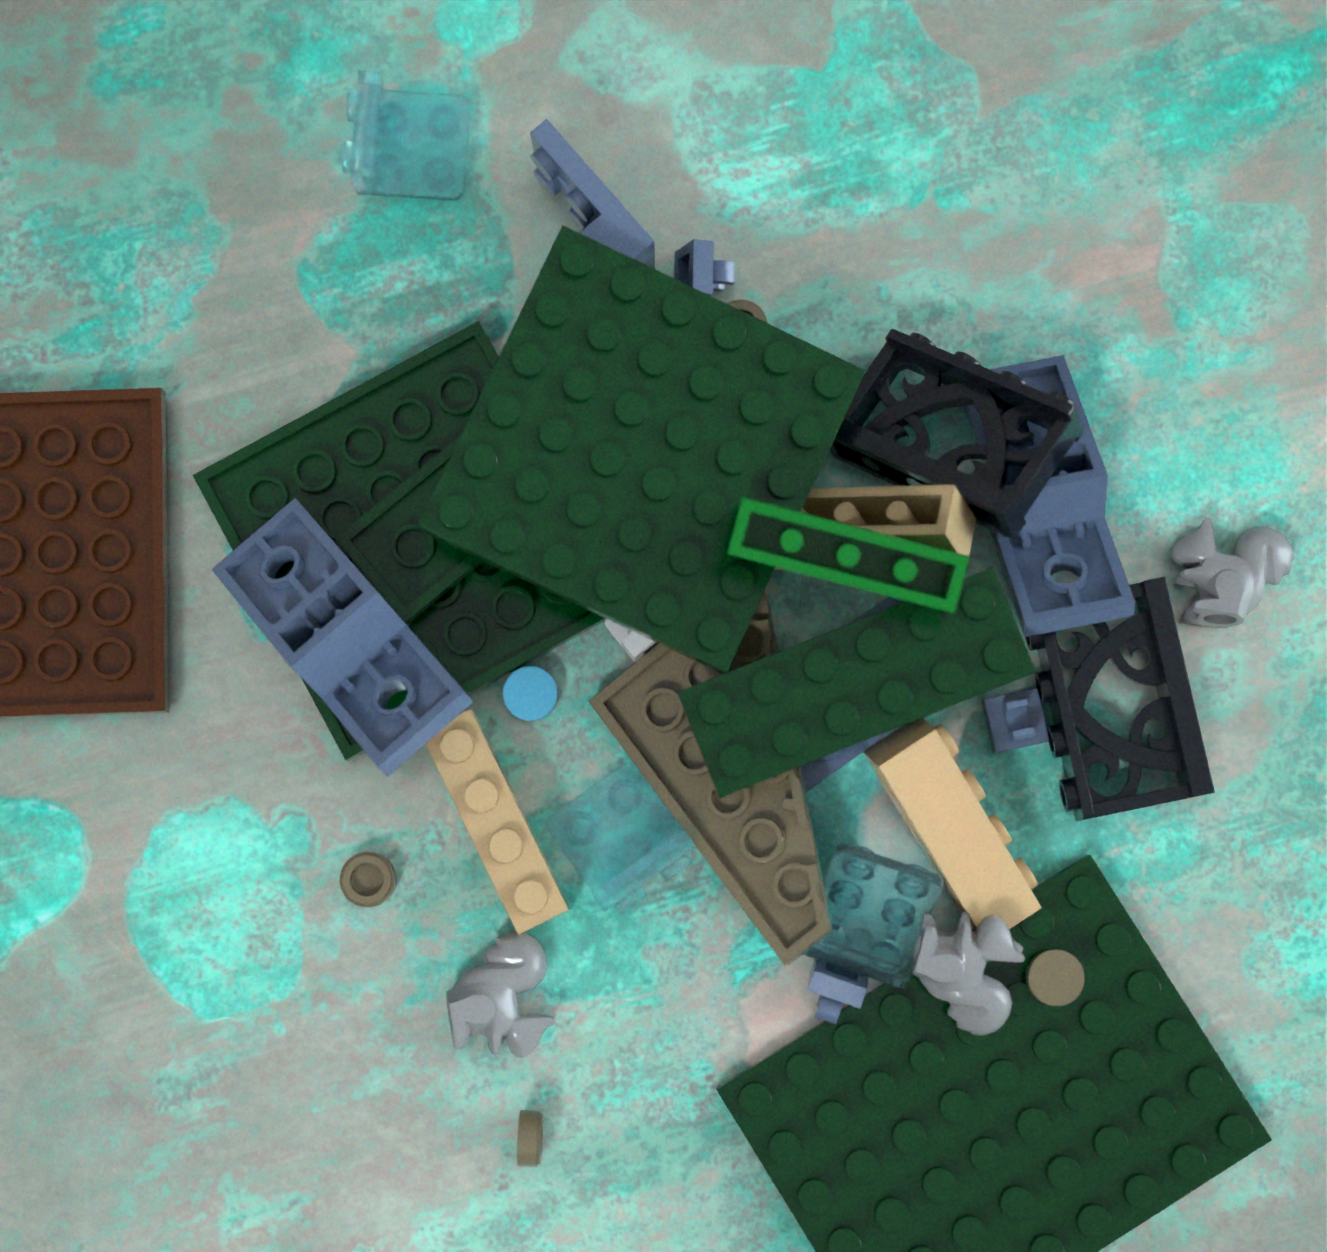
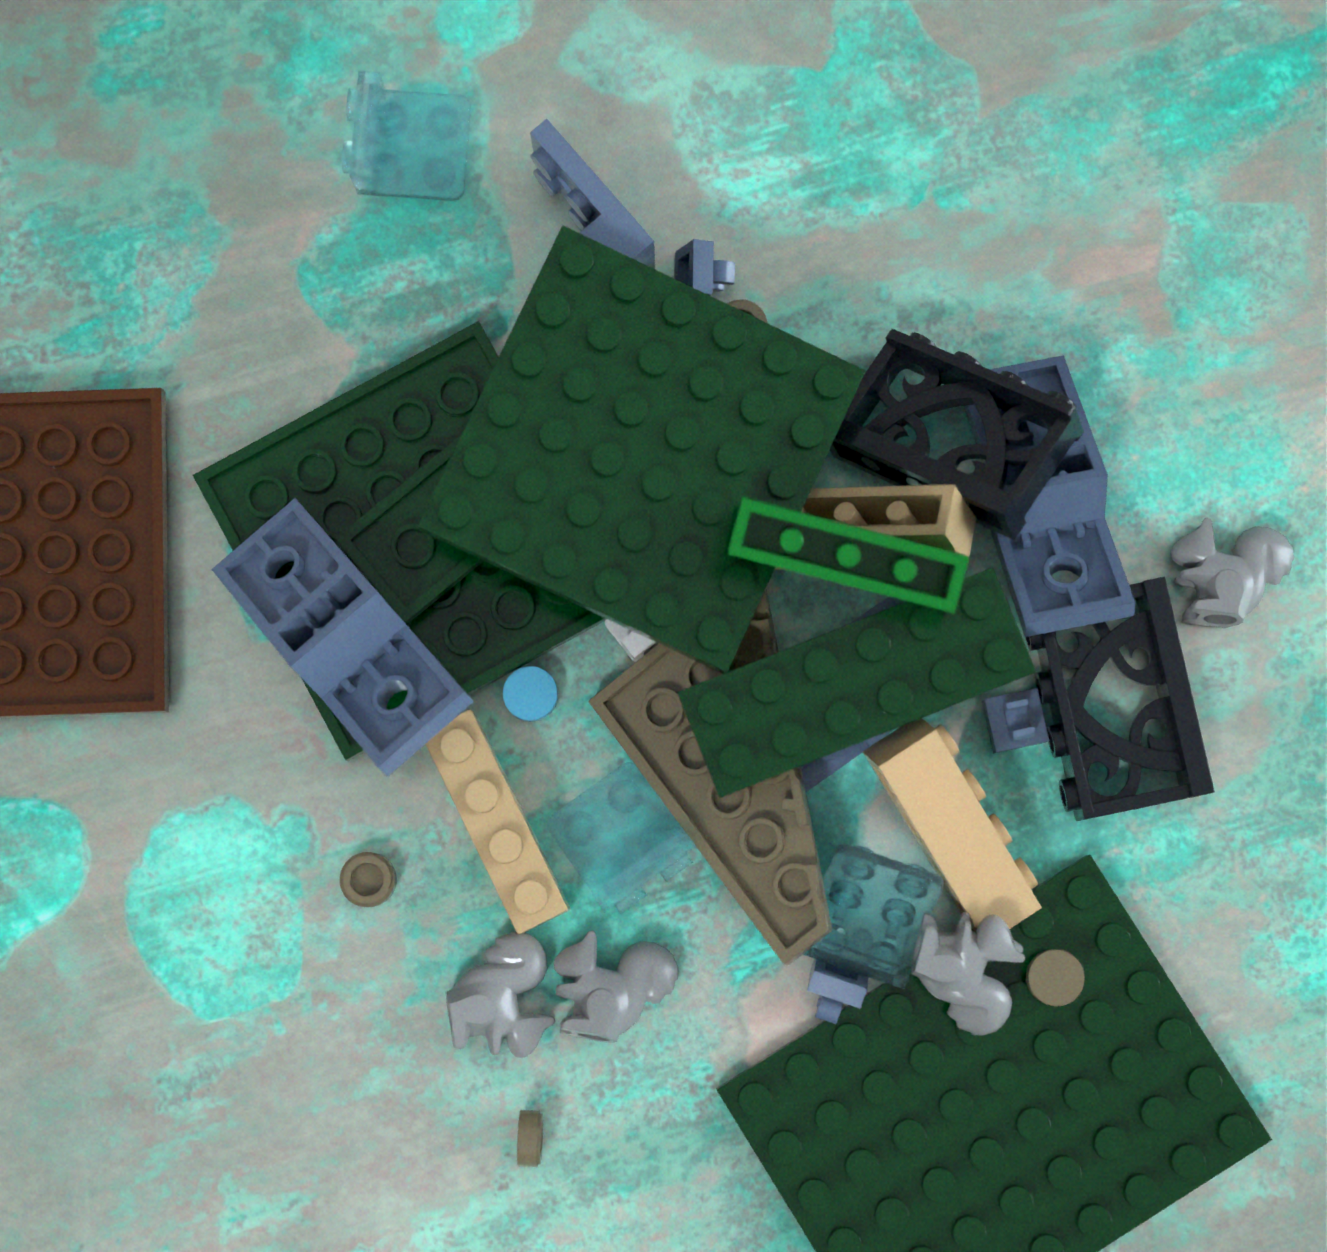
none -> light grey animal [553,931,678,1043]

